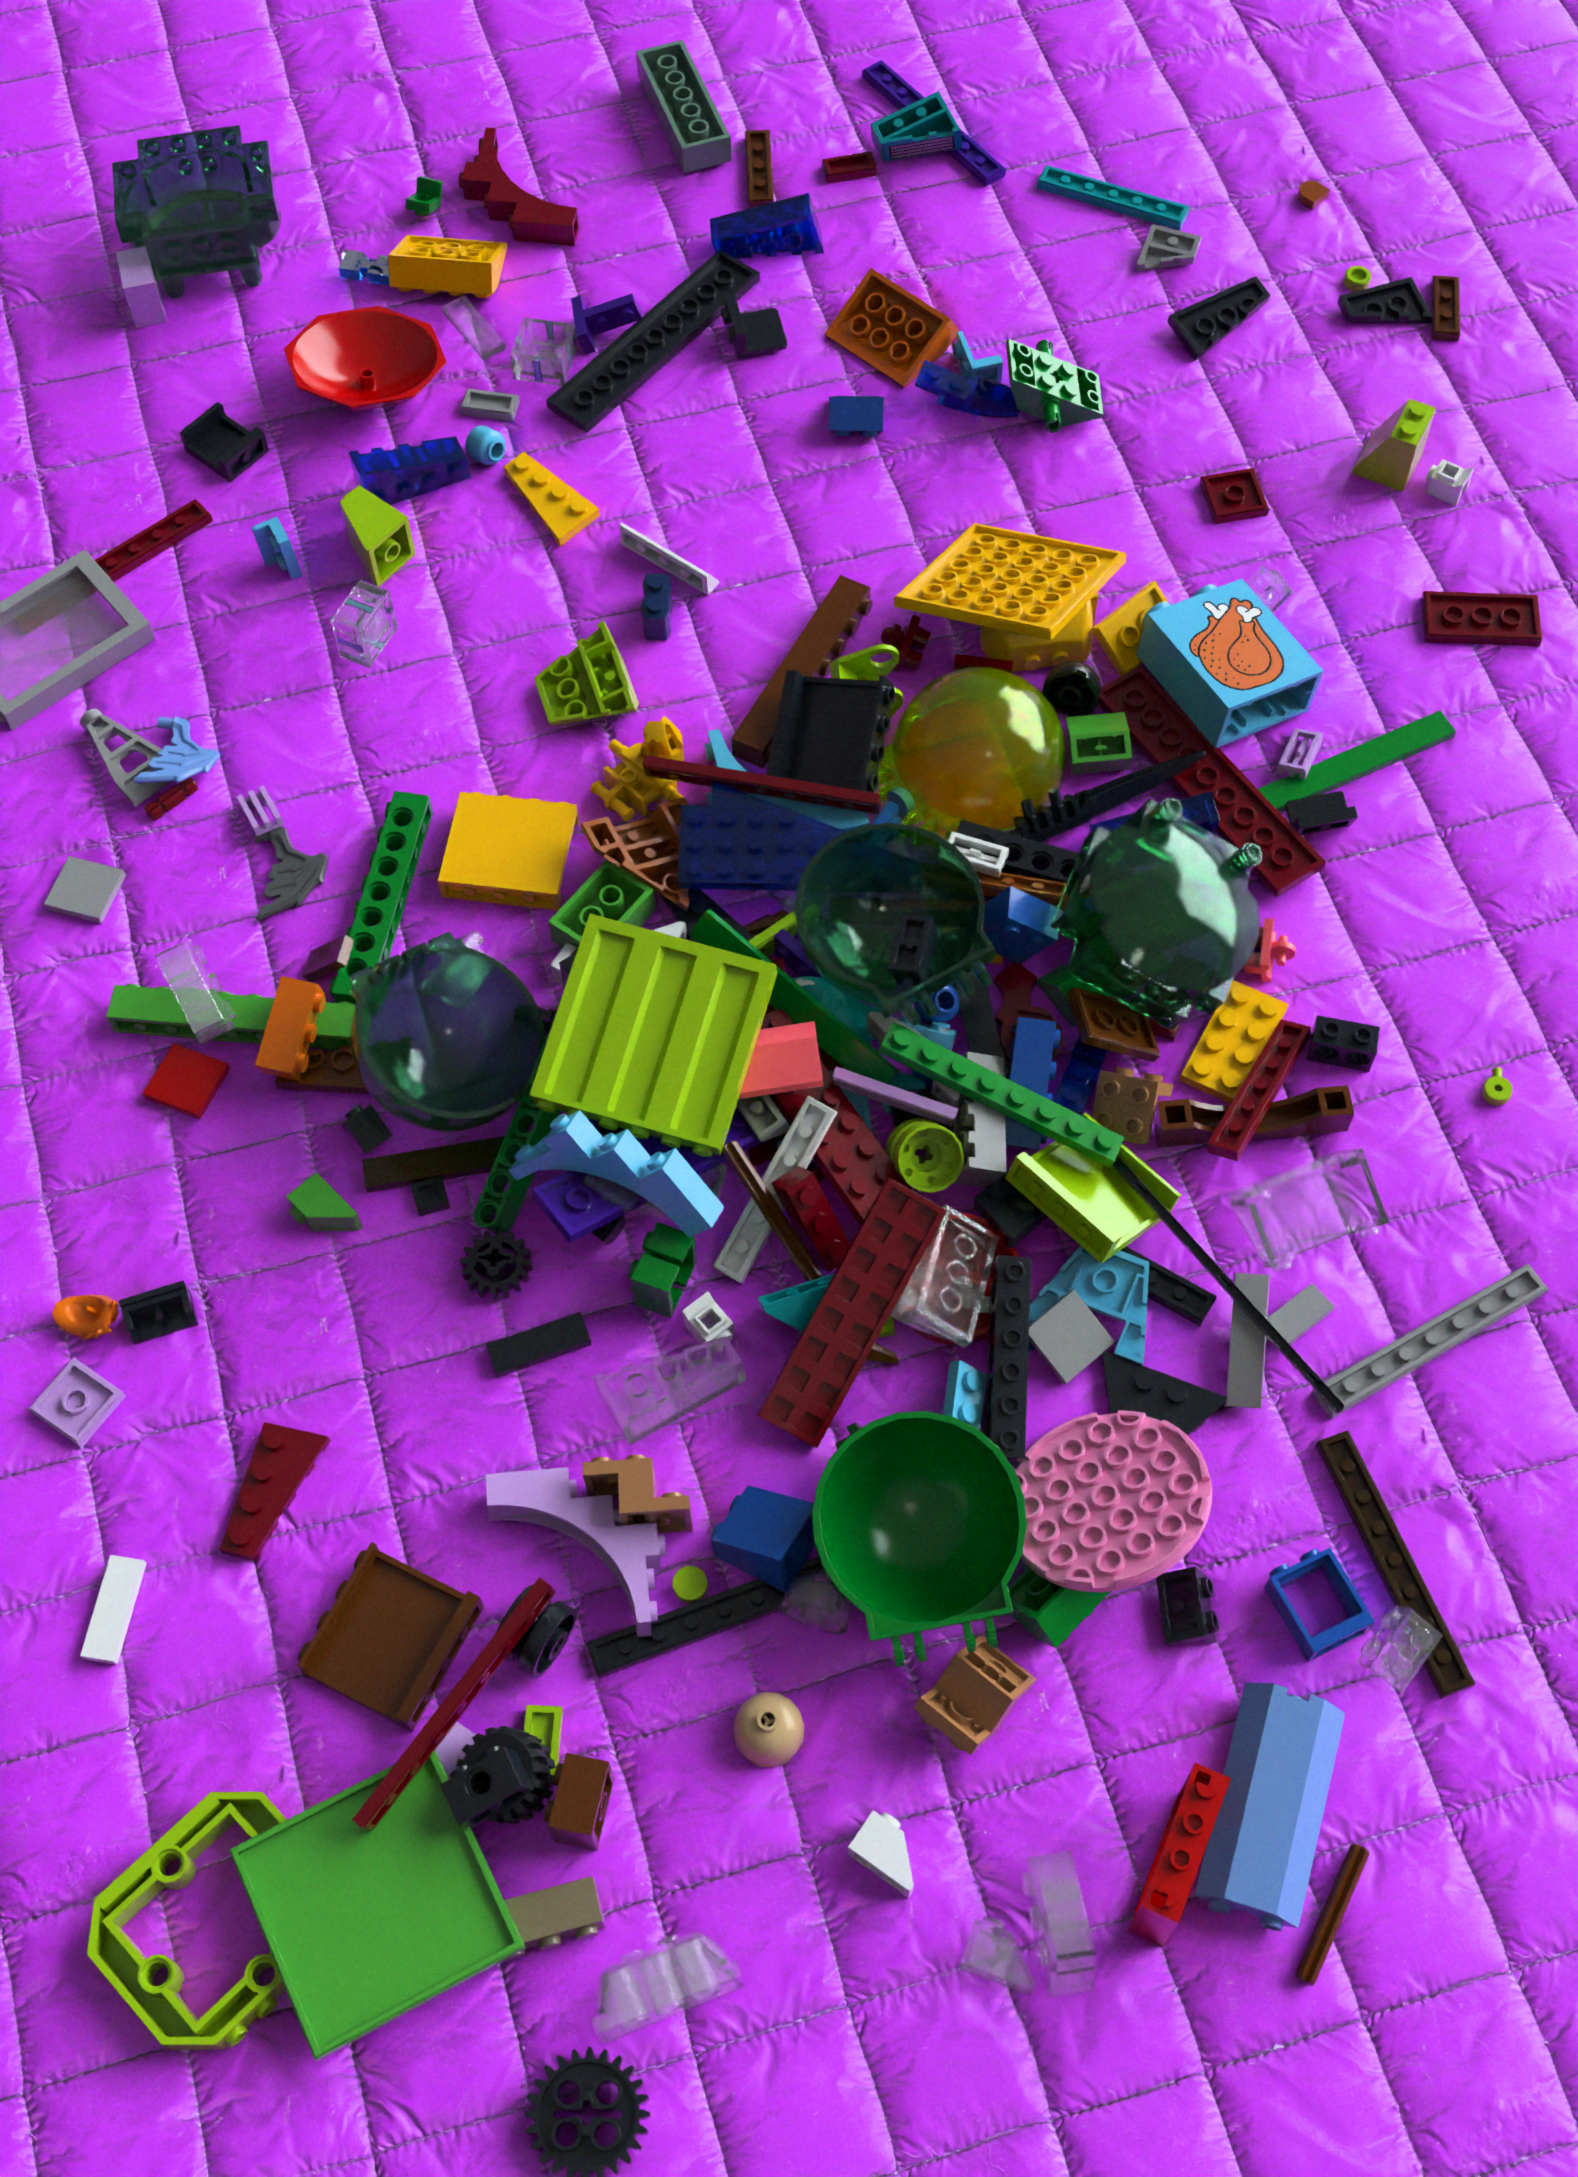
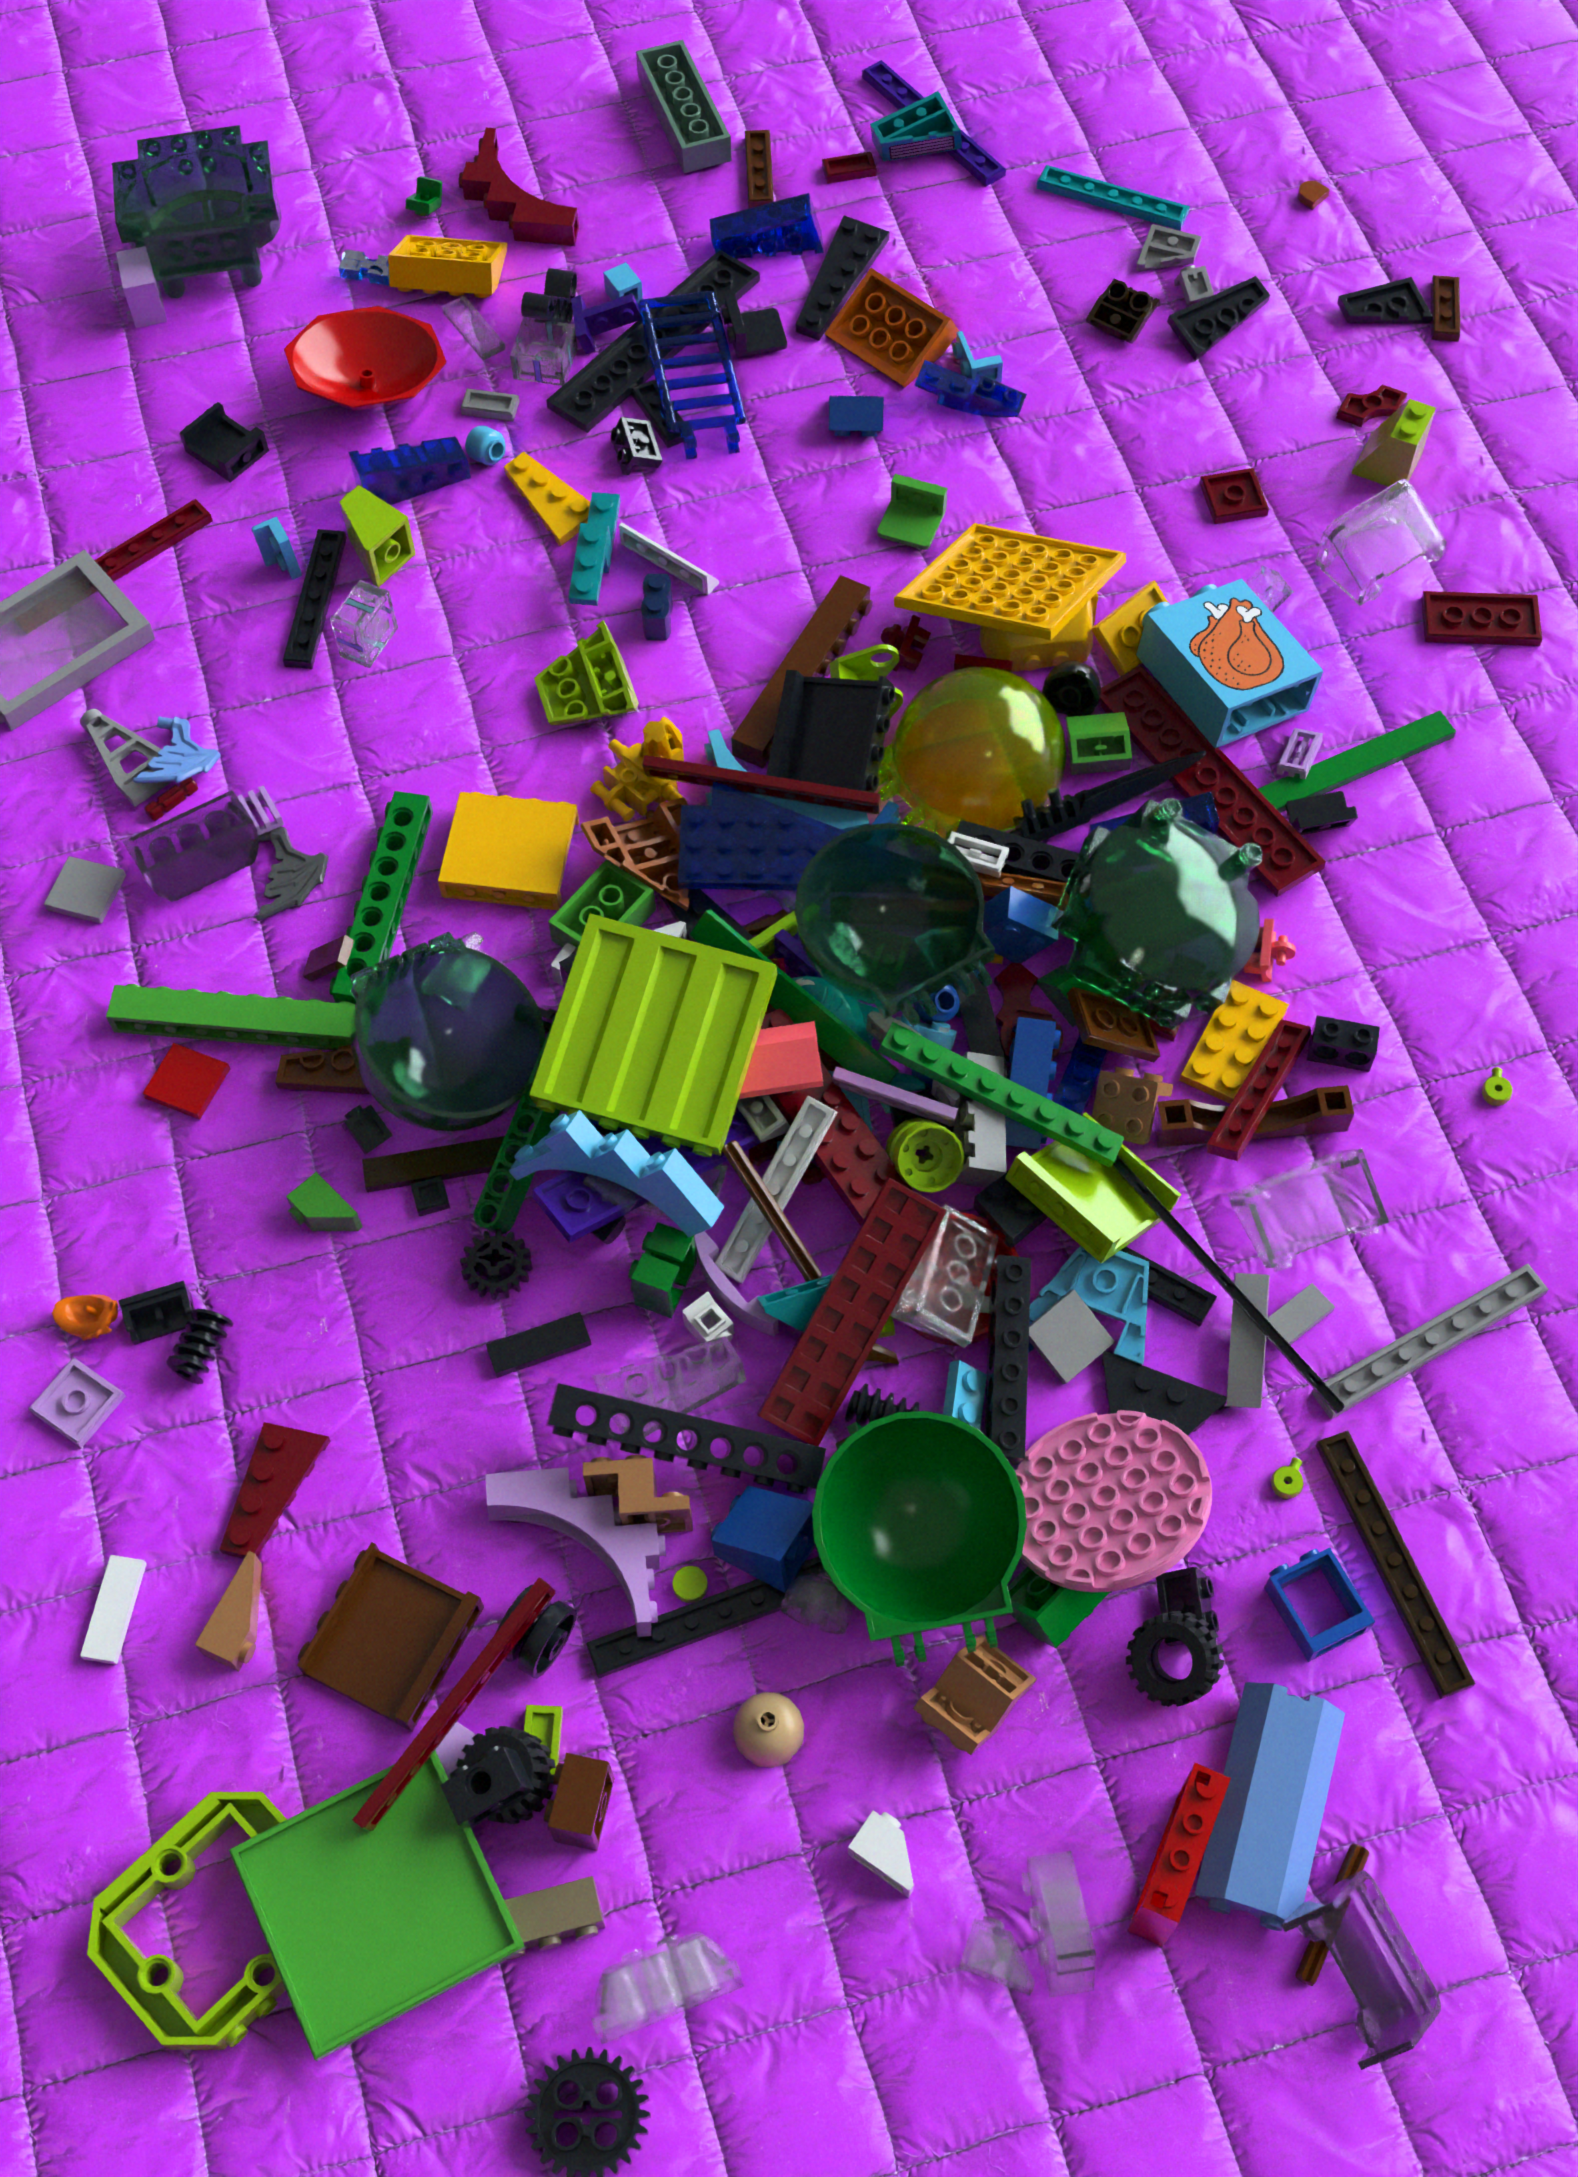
clear wedge [154,939,236,1044] -> none
orange brick [255,976,326,1081] -> none
dark red brick [771,1166,850,1272] -> none
tile [886,786,915,817] -> none
black hinge [887,913,939,989] -> none
green slope [1006,339,1104,433] -> none
lime tile [1343,266,1371,292] -> none
clear bracket [1357,1606,1443,1693] -> none
window [1426,459,1475,506] -> none
none -> clear purple windscreen [123,790,259,902]
none -> black piece [166,1309,233,1384]
none -> medium nougat slope [195,1551,262,1672]
none -> black tile [283,529,347,669]
none -> black beam [521,268,577,323]
none -> black brick [546,1383,826,1495]
none -> teal bracket [568,492,621,606]
none -> medium azure brick [603,262,643,304]
none -> black bracket [611,417,663,475]
none -> black tile [632,379,692,448]
none -> clear blue bar [638,291,747,460]
none -> lavender slope [694,1231,779,1336]
none -> black wing [796,215,890,341]
none -> black piece [845,1383,919,1427]
none -> bright green bracket [877,474,948,550]
none -> dark brown slope [1086,279,1160,343]
none -> black tyre [1126,1611,1224,1707]
none -> light grey bracket [1174,265,1214,305]
none -> lime piece [1271,1457,1304,1499]
none -> clear purple windscreen [1281,1870,1441,2070]
none -> clear windscreen [1315,479,1447,606]
none -> dark red tile [1336,384,1408,427]

